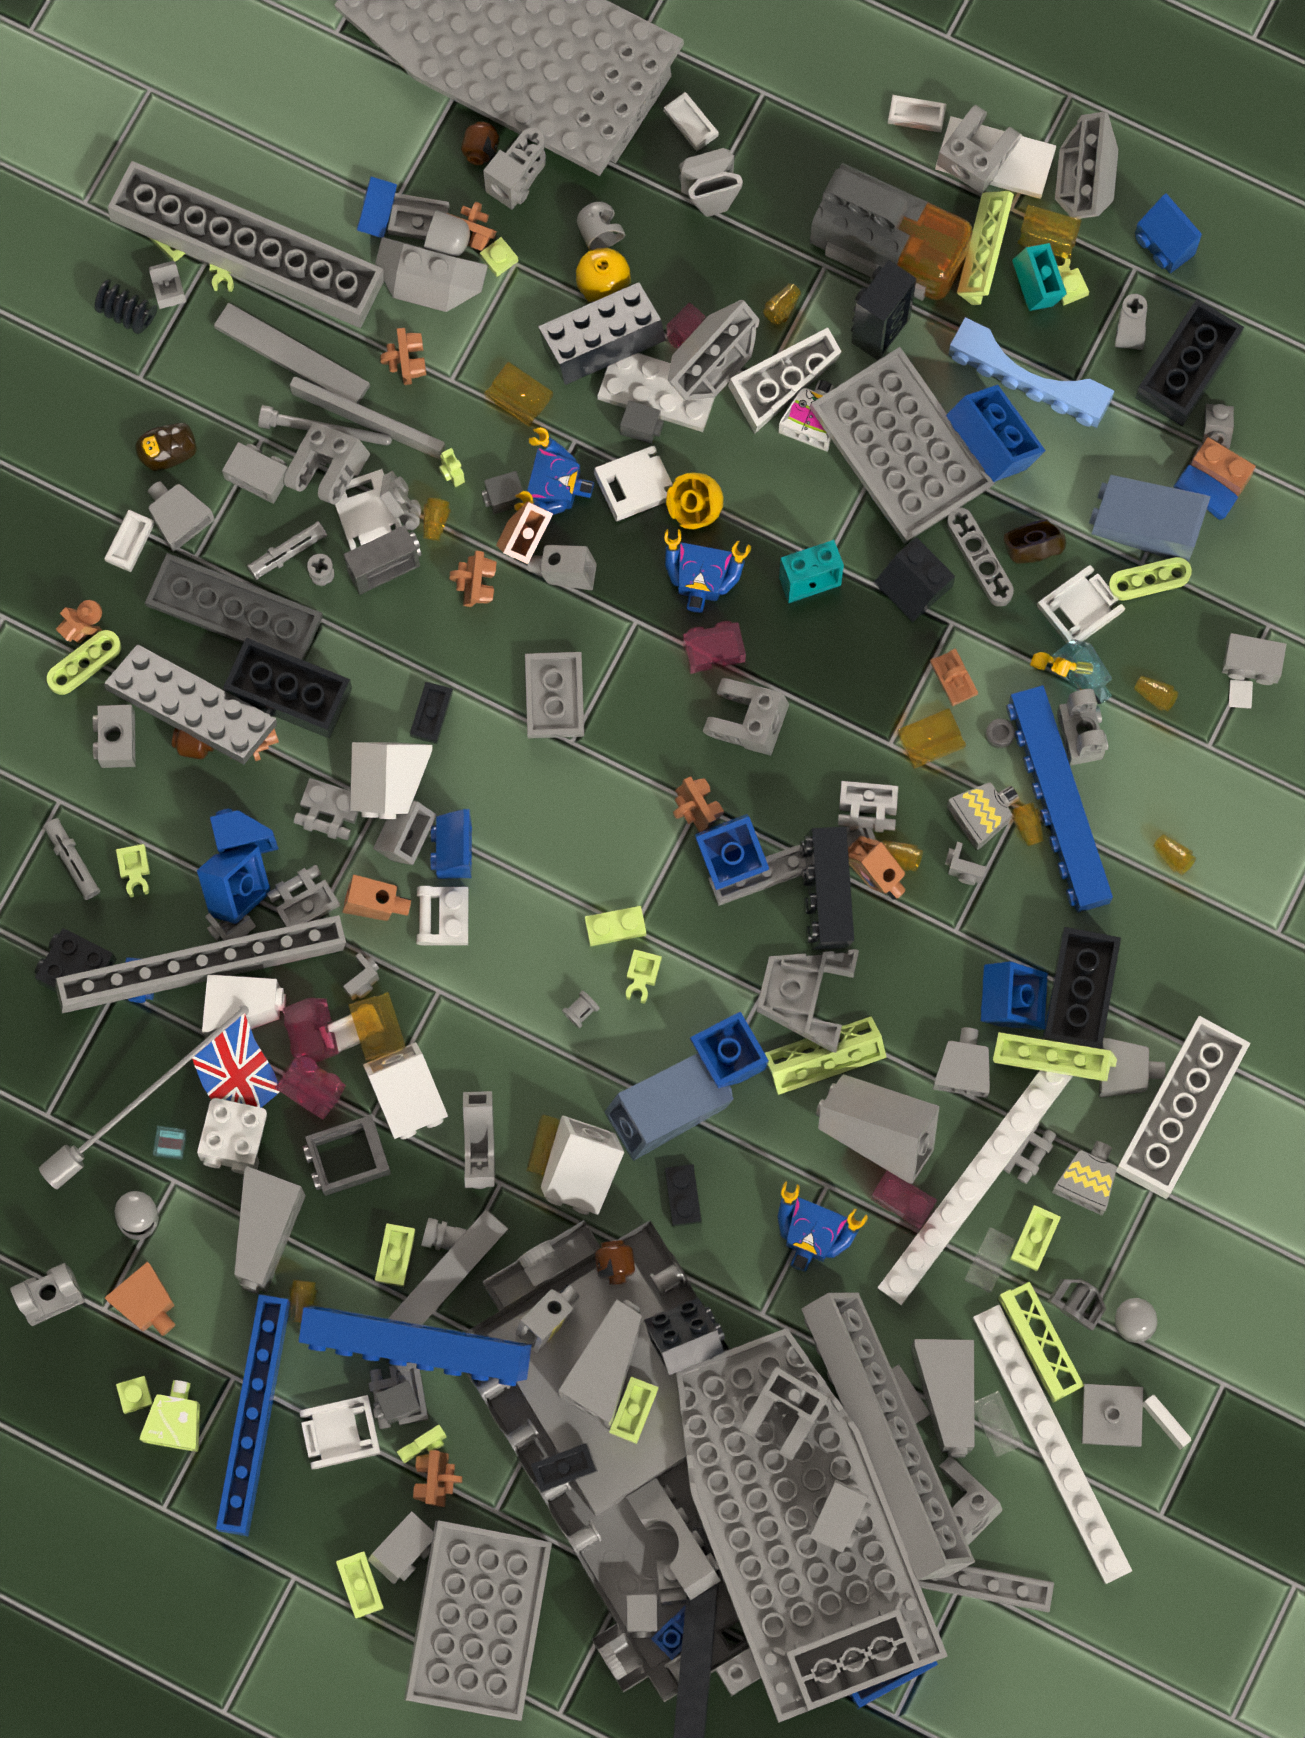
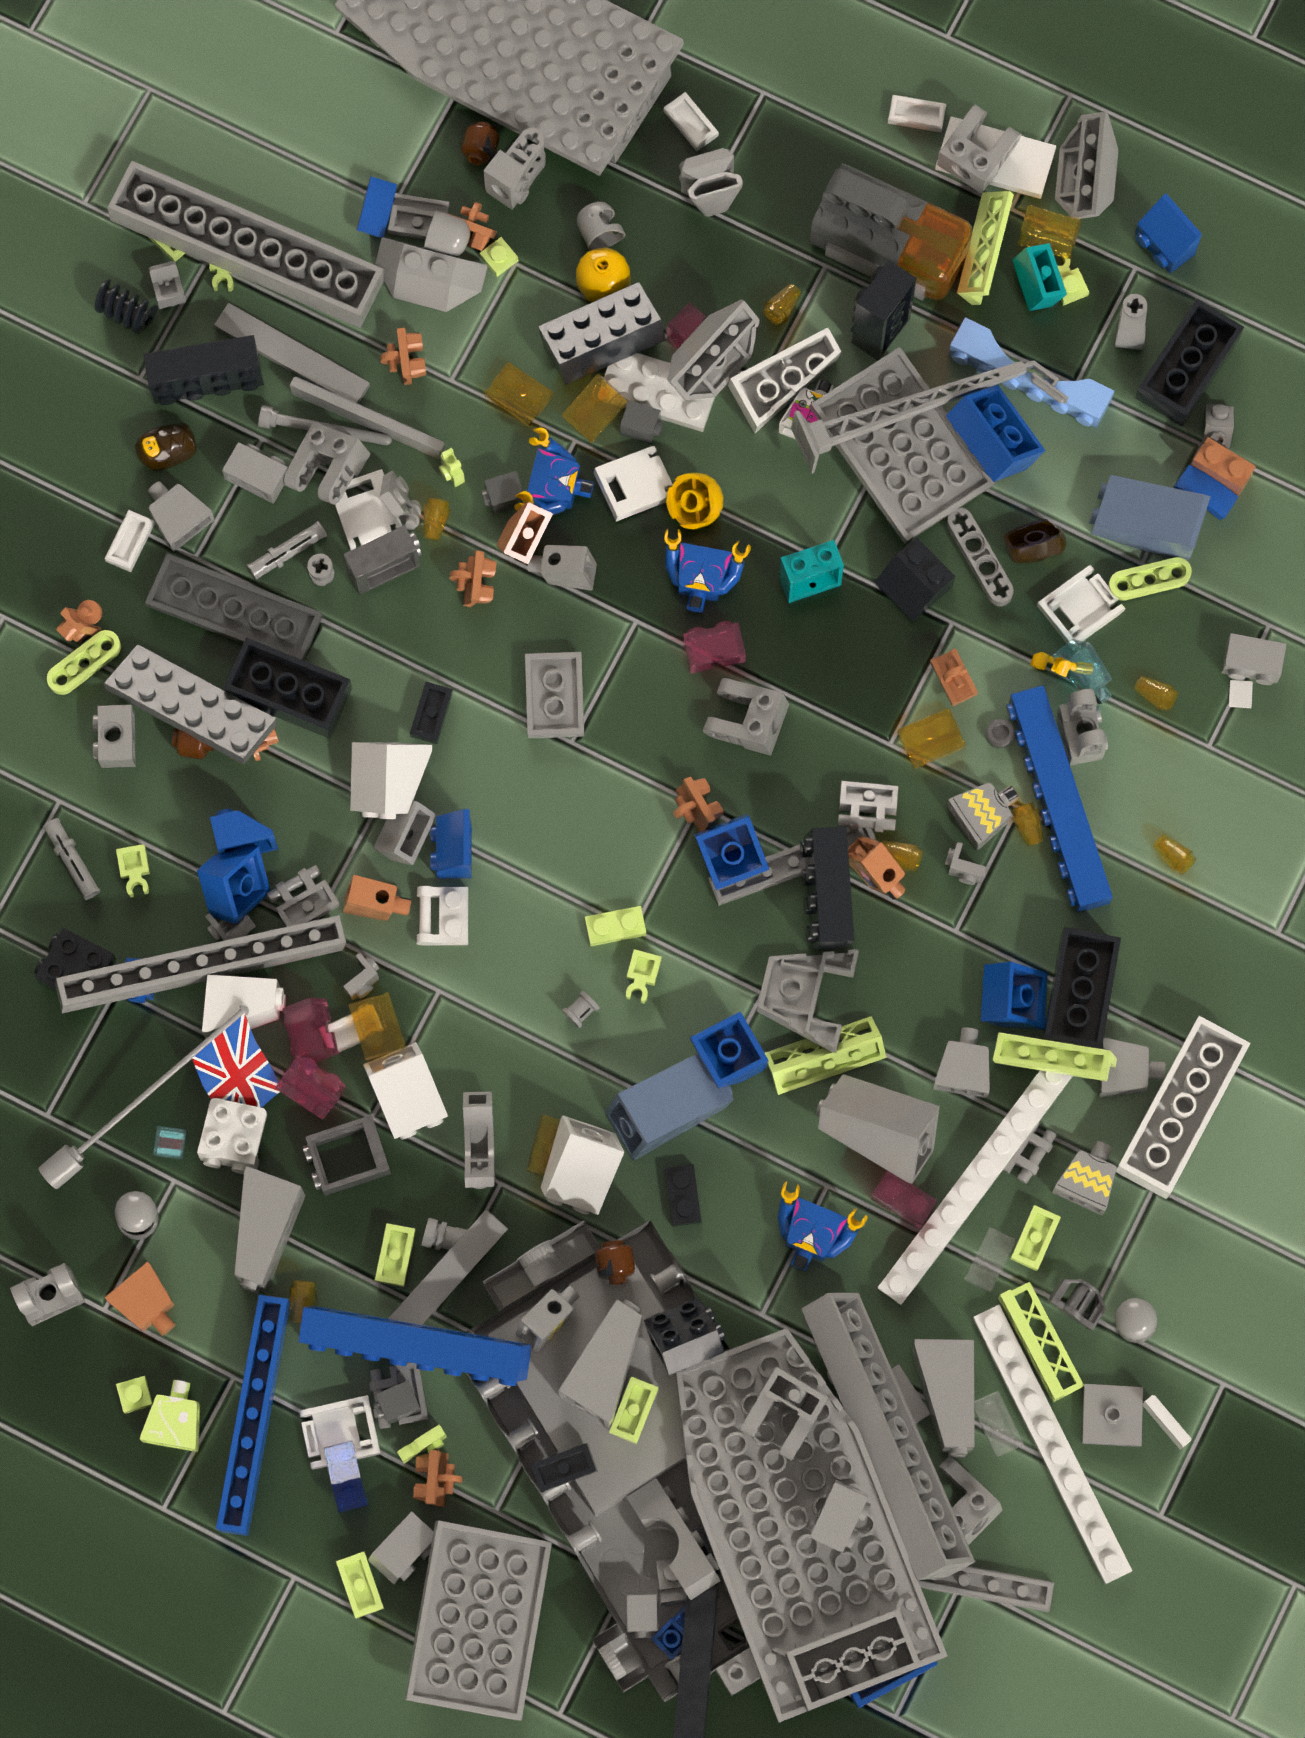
light grey plate [294,778,359,840] -> none
none -> black brick [143,335,264,405]
none -> clear blue slope [324,1440,368,1513]
none -> clear yellow plate [561,374,629,443]
none -> light grey piece [791,361,1068,474]

